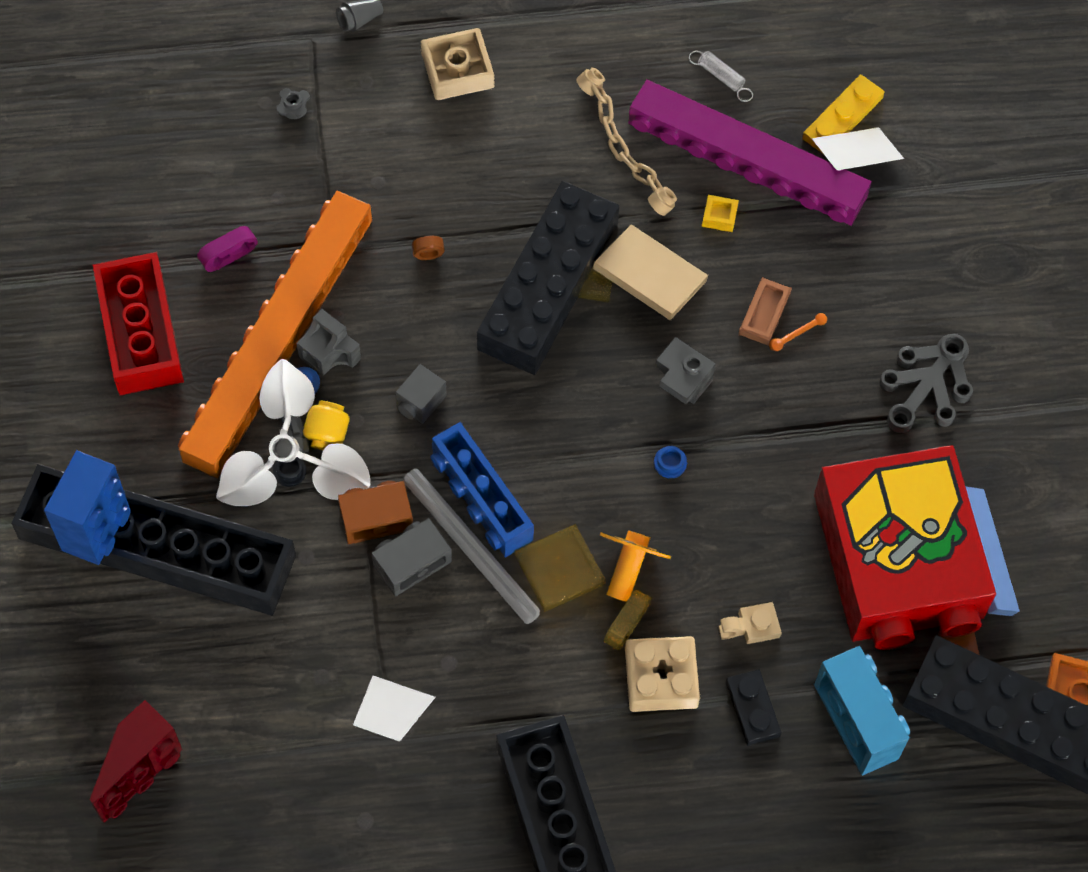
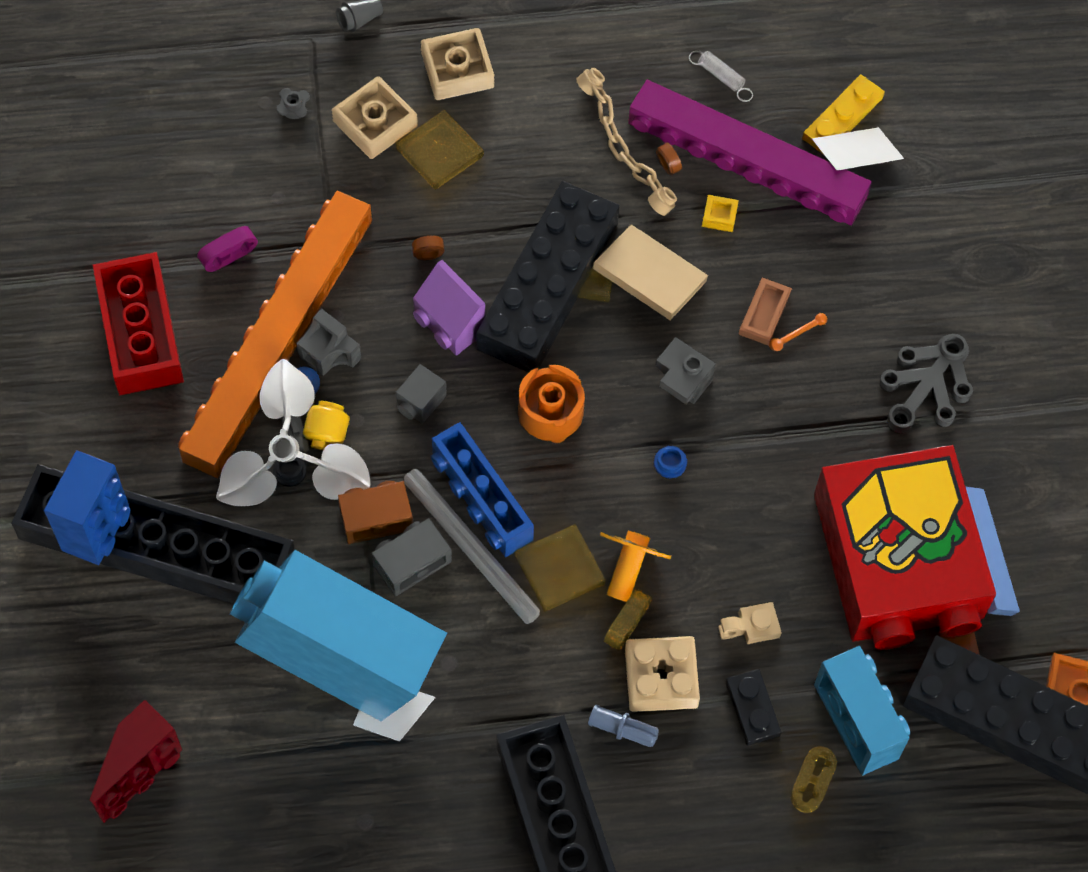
none -> dark azure brick [230,550,447,722]
none -> tan brick [332,77,418,159]
none -> clear yellow tile [396,110,484,190]
none -> medium lavender slope [413,260,485,356]
none -> orange brick [518,365,585,443]
none -> sand blue axle [588,704,659,747]
none -> dark orange tile [656,142,682,175]
none -> clear yellow beam [791,746,837,813]

